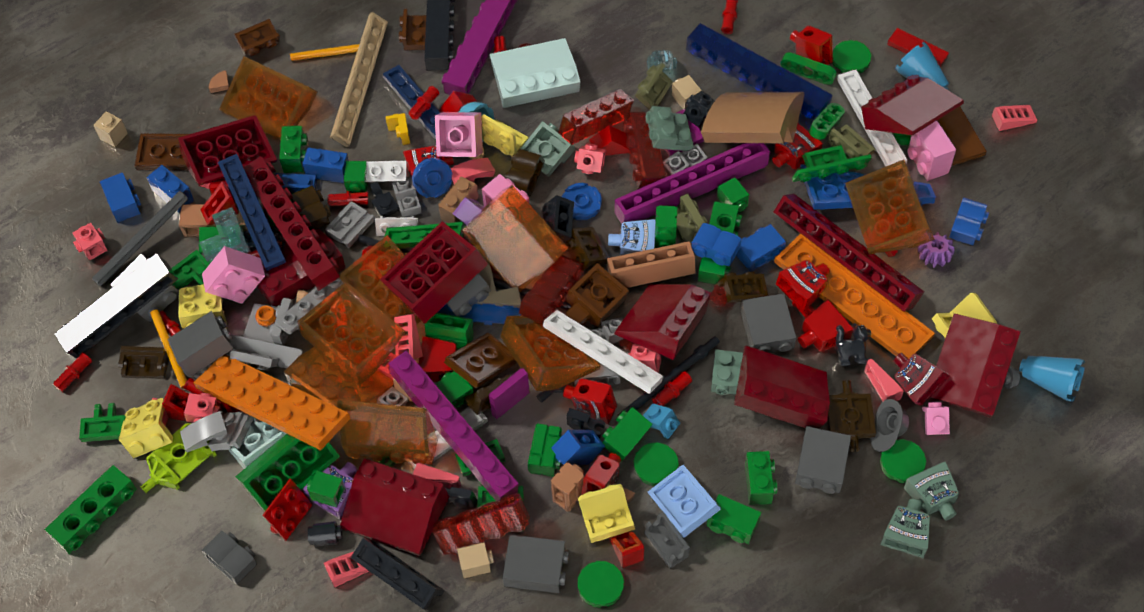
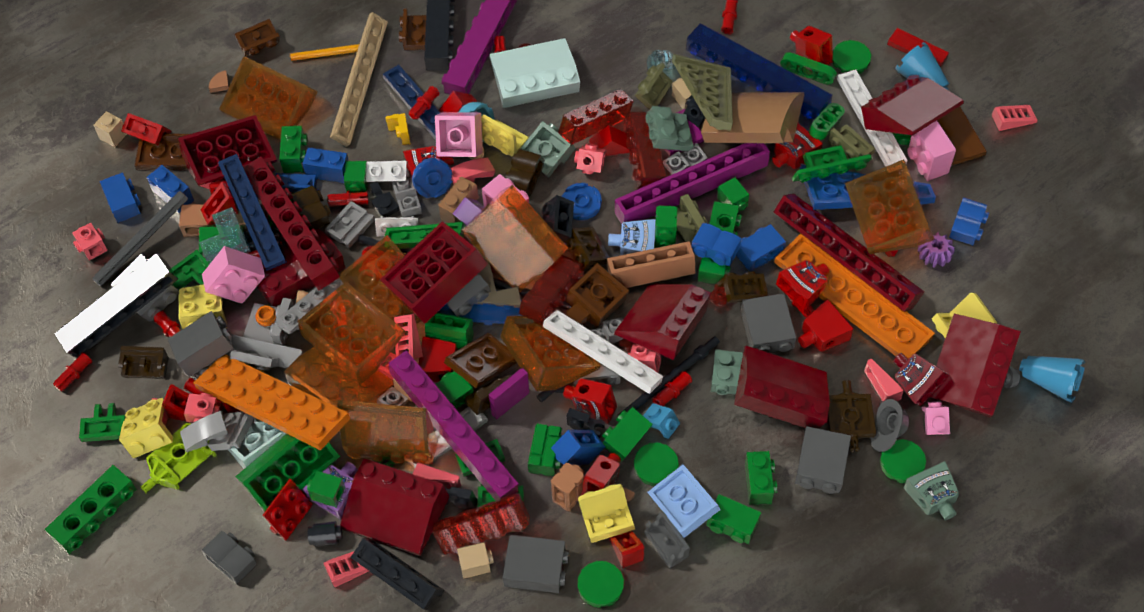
light orange bar [150,309,187,389] -> none
black animal [836,323,871,366] -> none
sand green torso [880,499,930,558] -> none
none -> red panel [121,113,172,146]
none -> olive wing [672,54,733,131]

